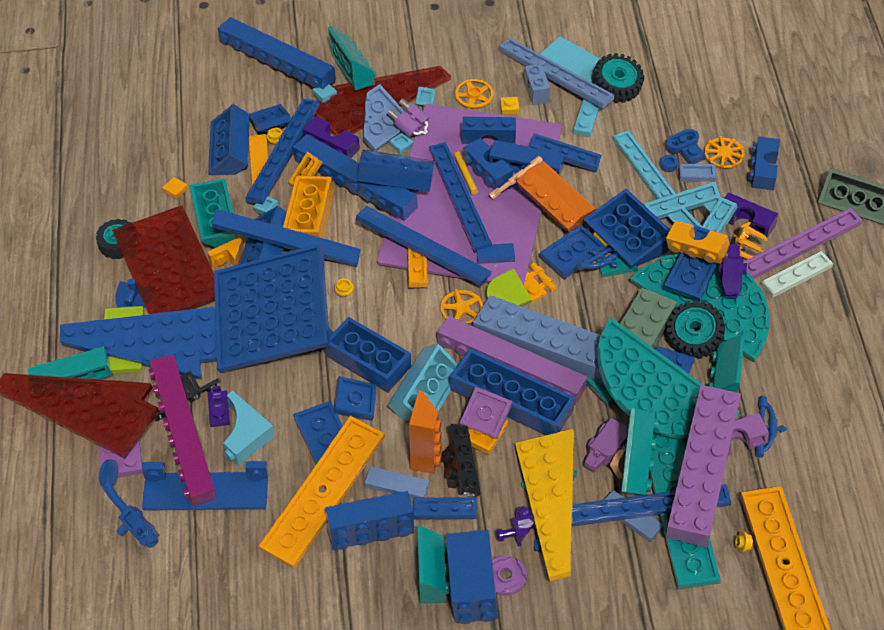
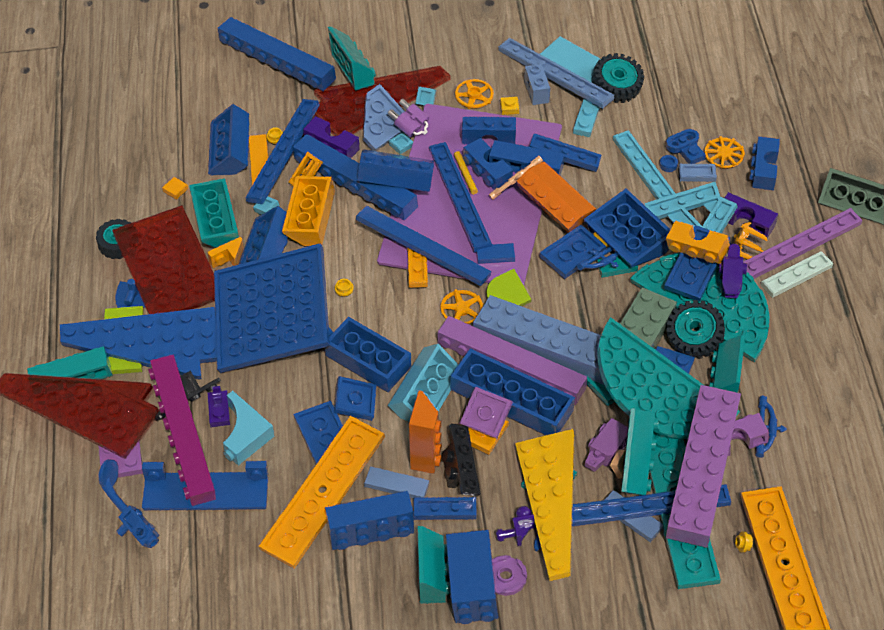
blue tile [212,209,361,267] -> none
blue plate [249,104,291,132] -> none
medium azure tile [313,84,337,103] -> none
light orange plate [524,262,557,303] -> none

